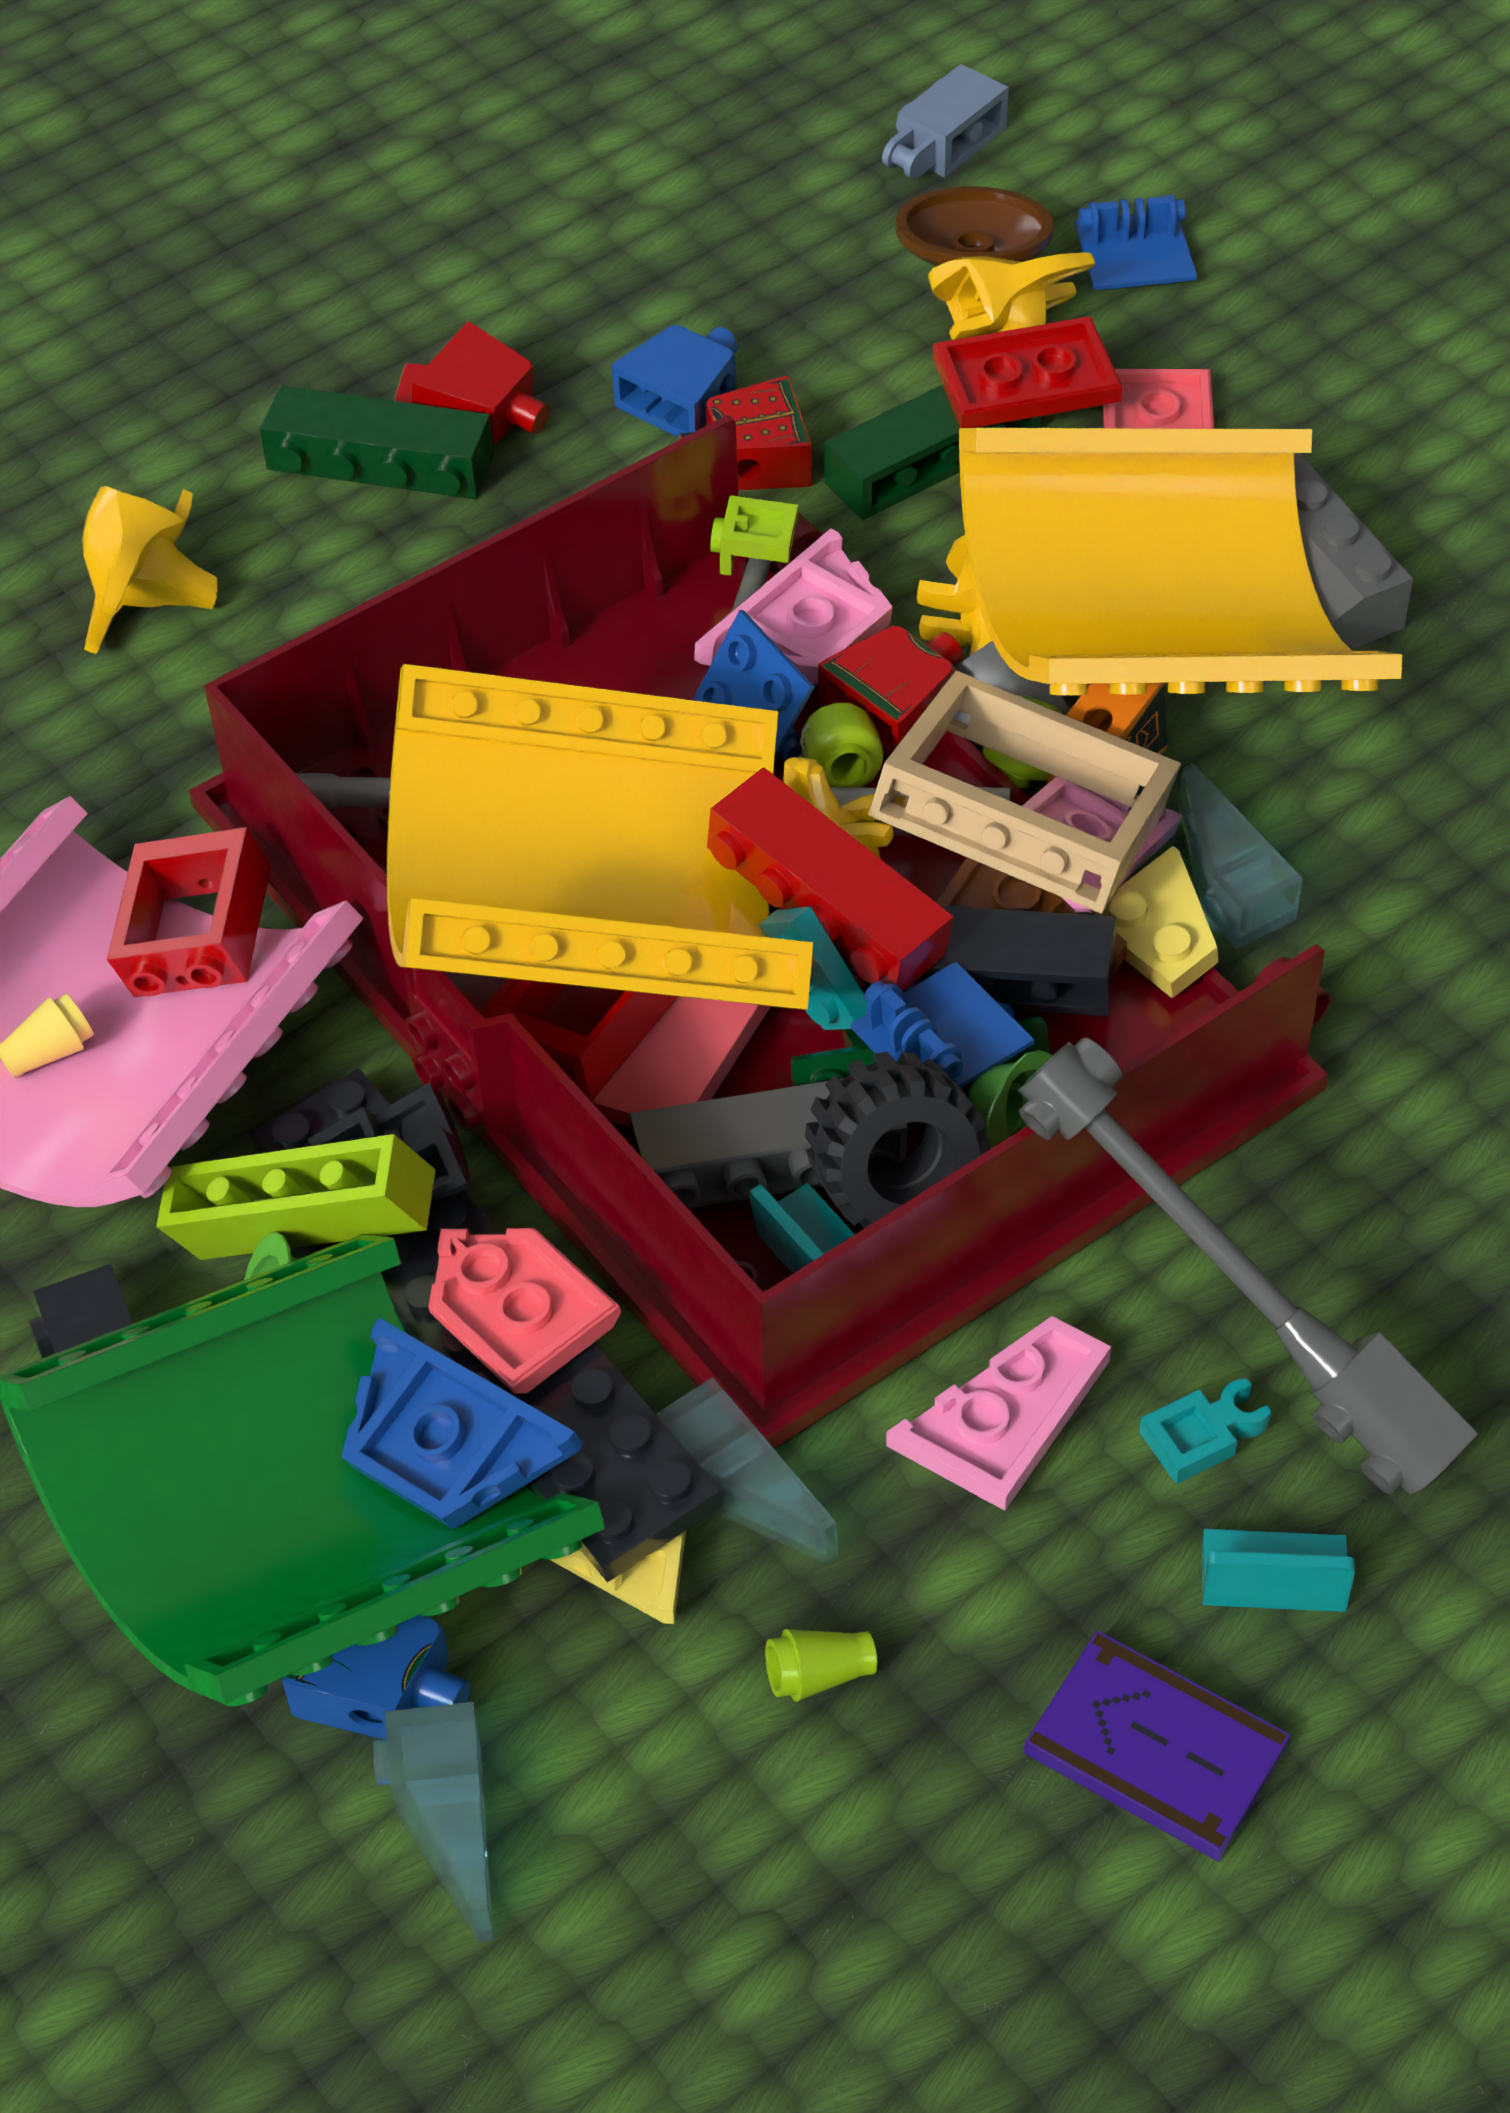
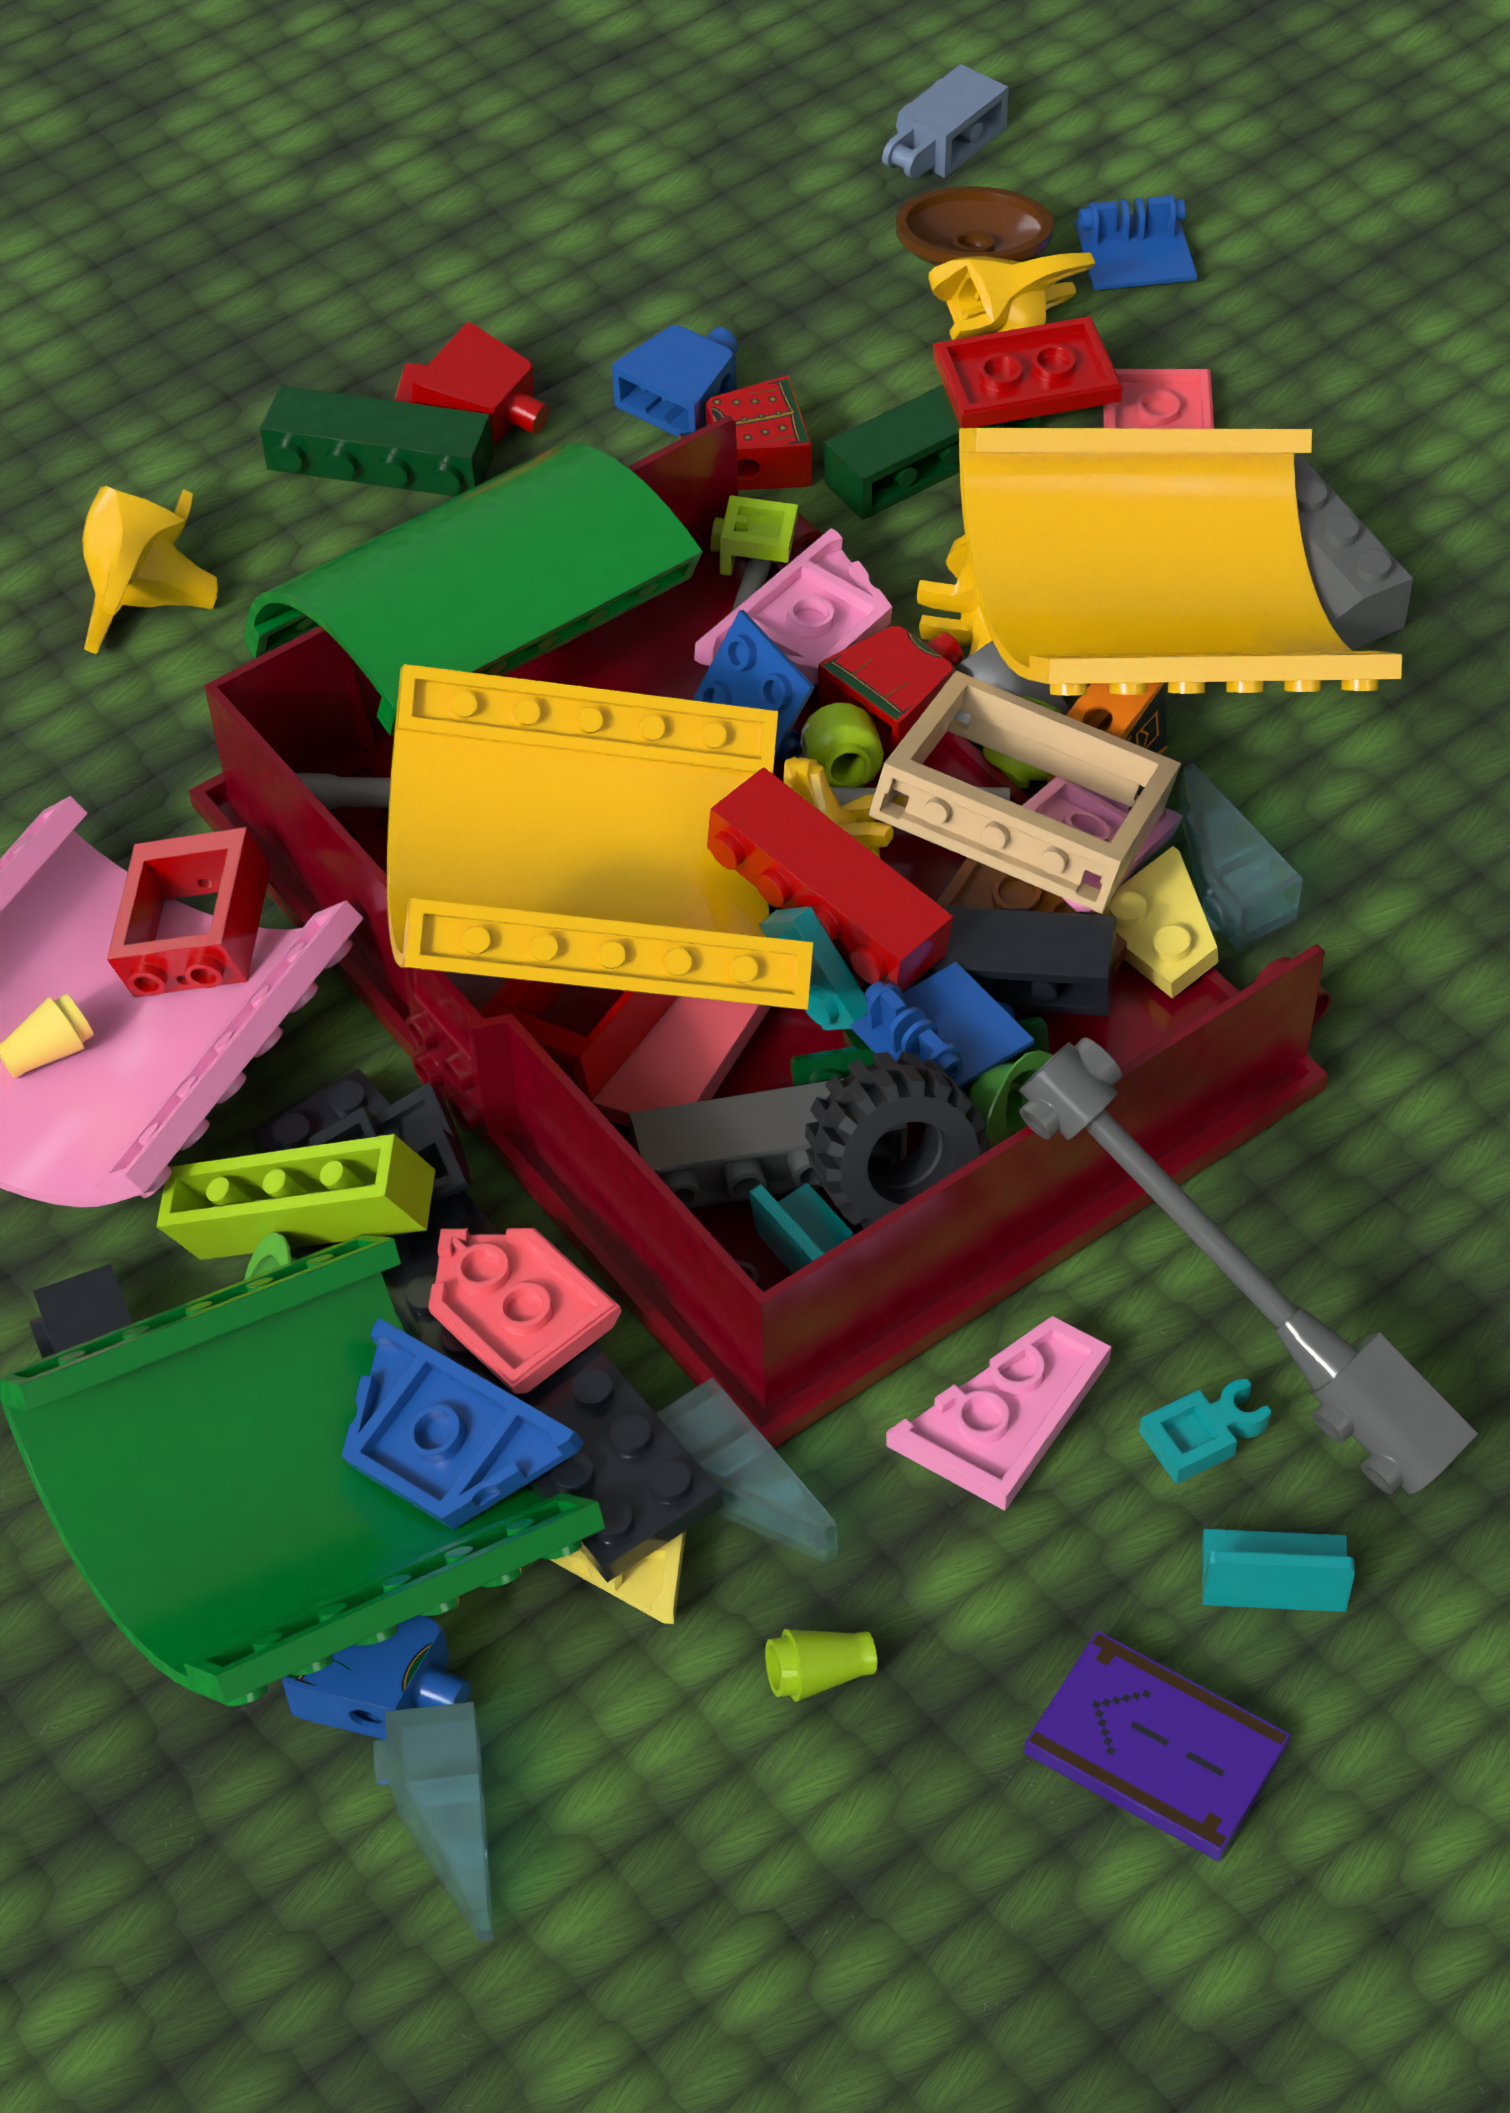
none -> green panel [243,443,703,736]

